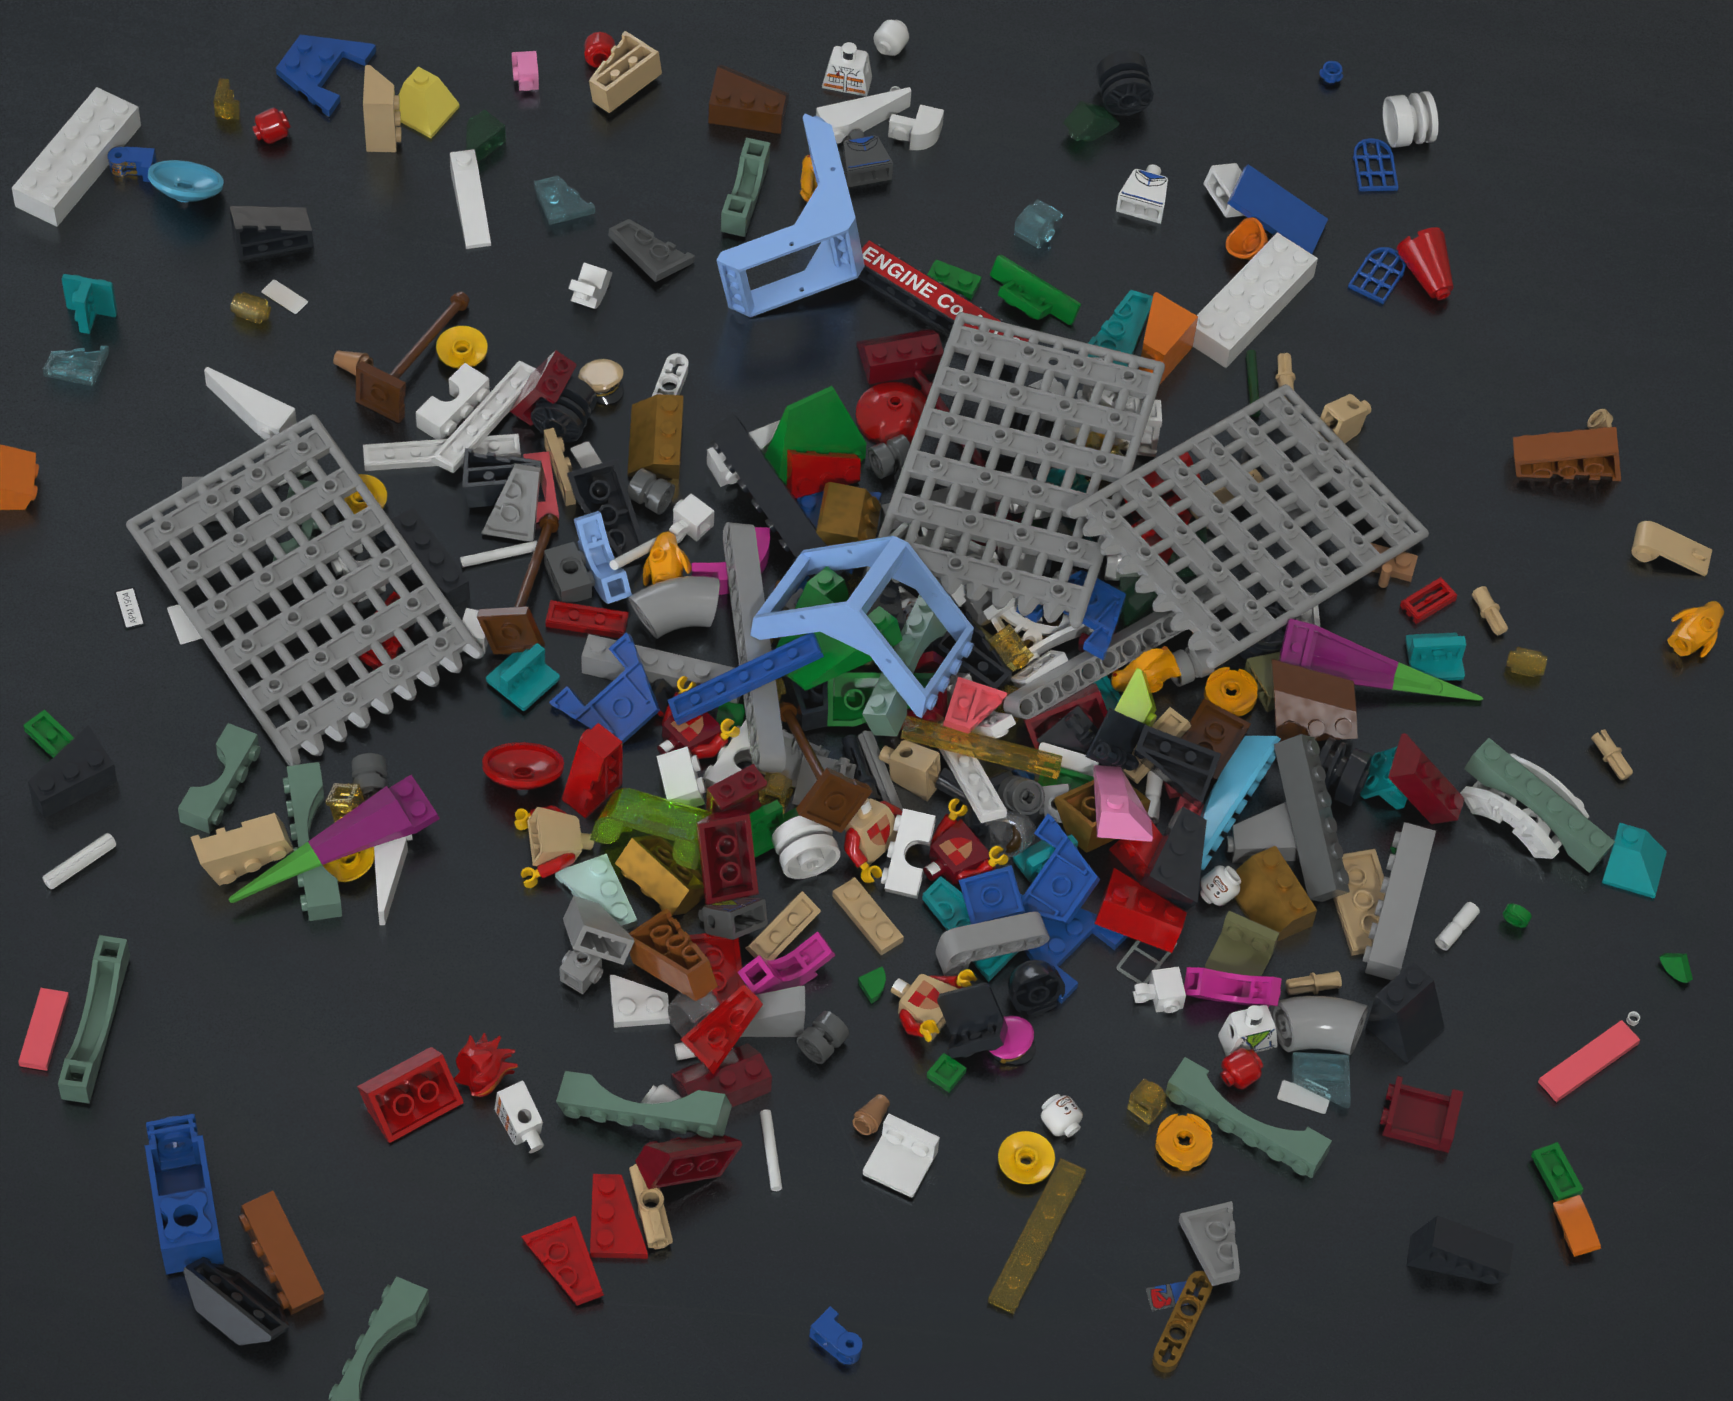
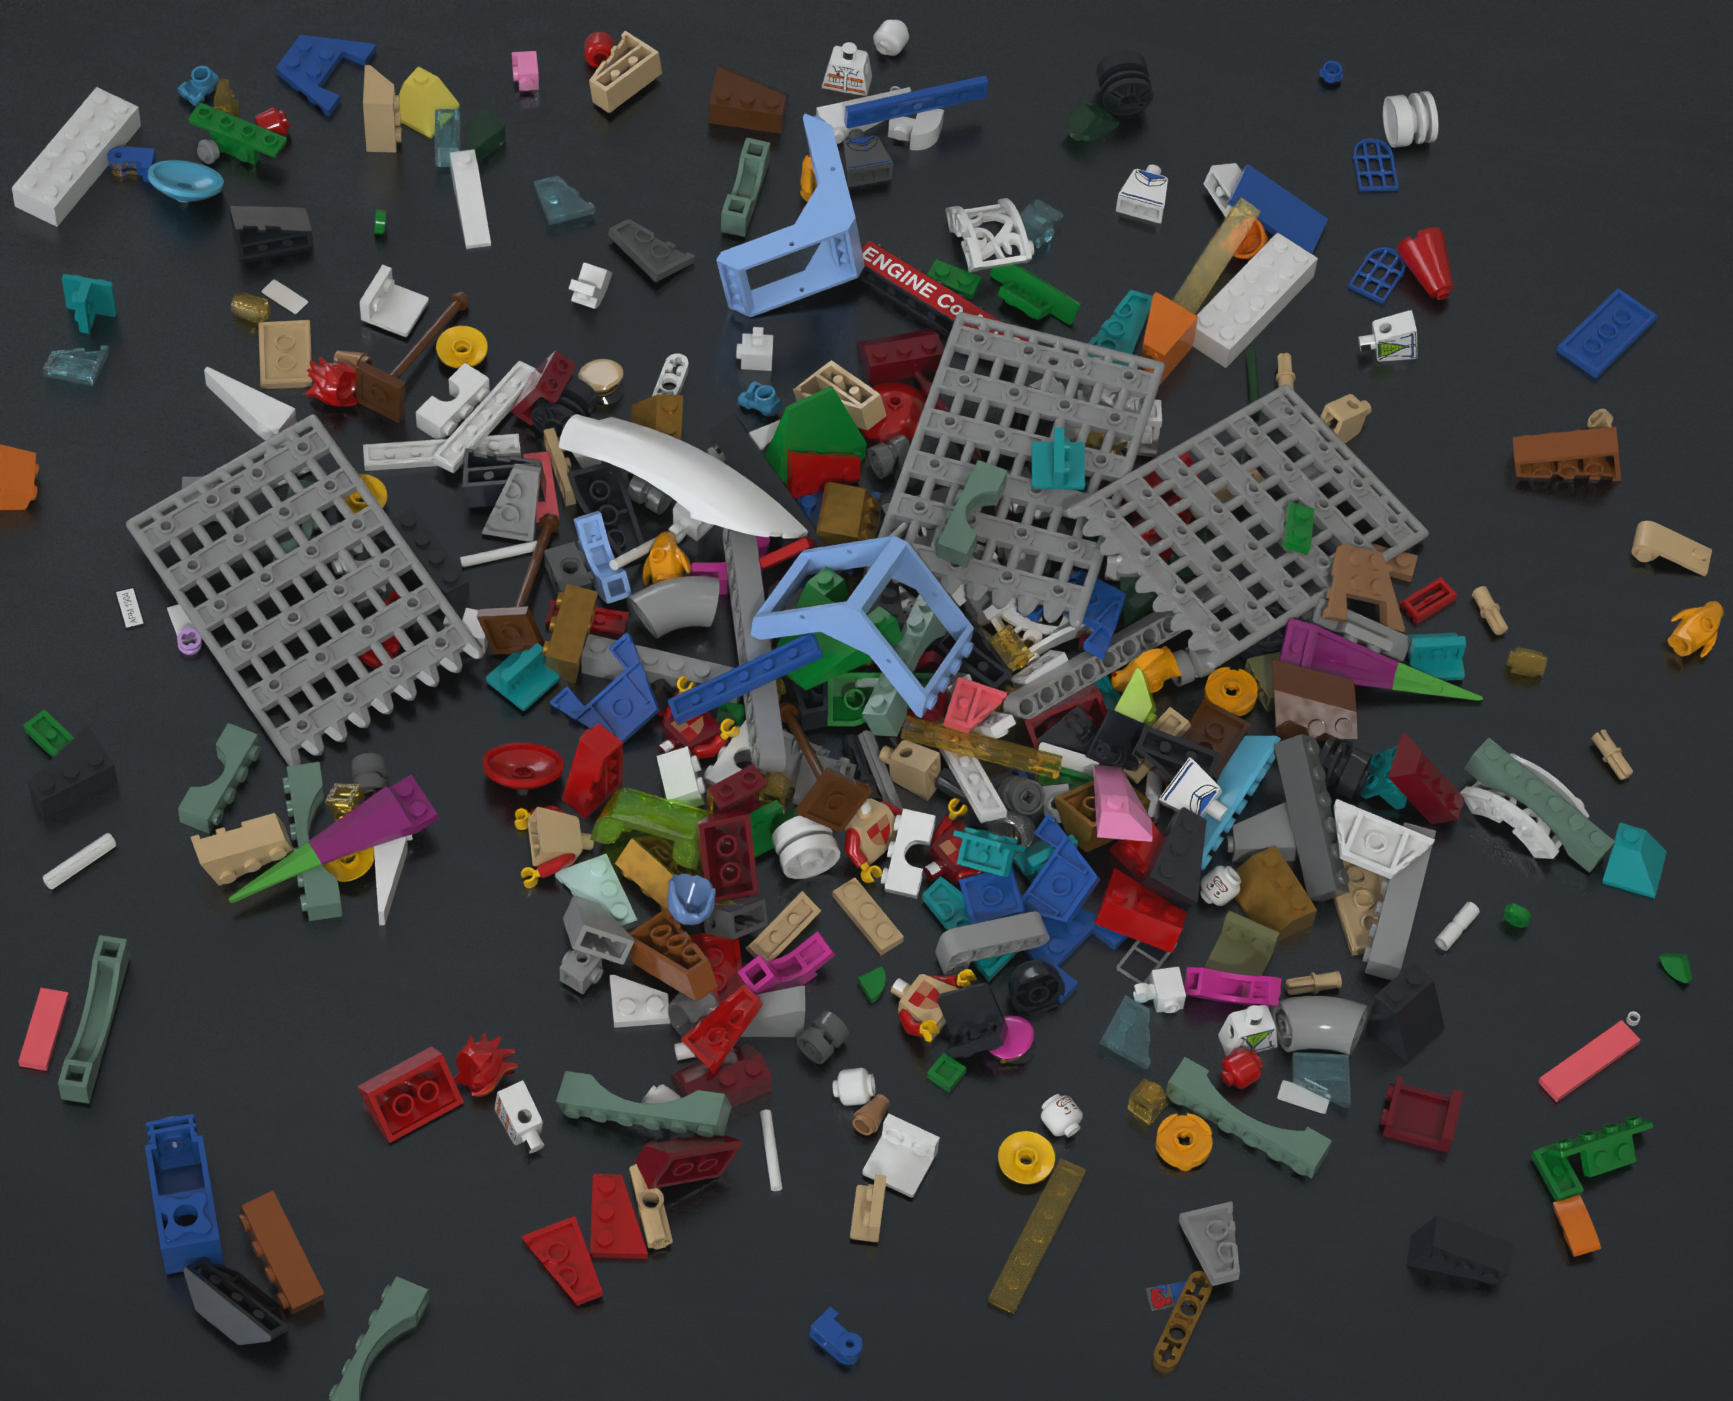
none -> dark azure plate [177,66,220,107]
none -> lavender bush [177,628,202,655]
none -> green bracket [189,103,287,165]
none -> light grey plate [197,139,220,164]
none -> tan tile [259,320,313,390]
none -> red hair [305,357,357,407]
none -> white bracket [360,265,429,337]
none -> green tile [374,209,386,235]
none -> clear light blue brick [435,109,461,167]
none -> pearl gold slope [542,584,598,683]
none -> white slope [559,414,808,538]
none -> medium blue hair [667,874,716,925]
none -> white brick [736,327,773,371]
none -> dark azure plate [738,381,783,416]
none -> red tile [759,537,816,568]
none -> tan wedge [793,360,887,430]
none -> white head [833,1068,876,1106]
none -> blue tile [844,75,988,129]
none -> tan bracket [850,1174,887,1242]
none -> sand green arch [934,460,1007,568]
none -> white fence [945,198,1034,272]
none -> teal bracket [953,827,1026,877]
none -> teal bracket [1032,428,1085,490]
none -> clear light blue wing [1100,995,1151,1069]
none -> white torso [1159,757,1229,822]
none -> clear yellow tile [1172,197,1261,314]
none -> green plate [1282,502,1315,555]
none -> light grey bracket [1310,598,1412,662]
none -> medium nougat wing [1323,544,1405,633]
none -> white wing [1333,799,1435,879]
none -> white torso [1358,310,1417,362]
none -> green bracket [1547,1116,1654,1177]
none -> blue tile [1557,288,1658,379]

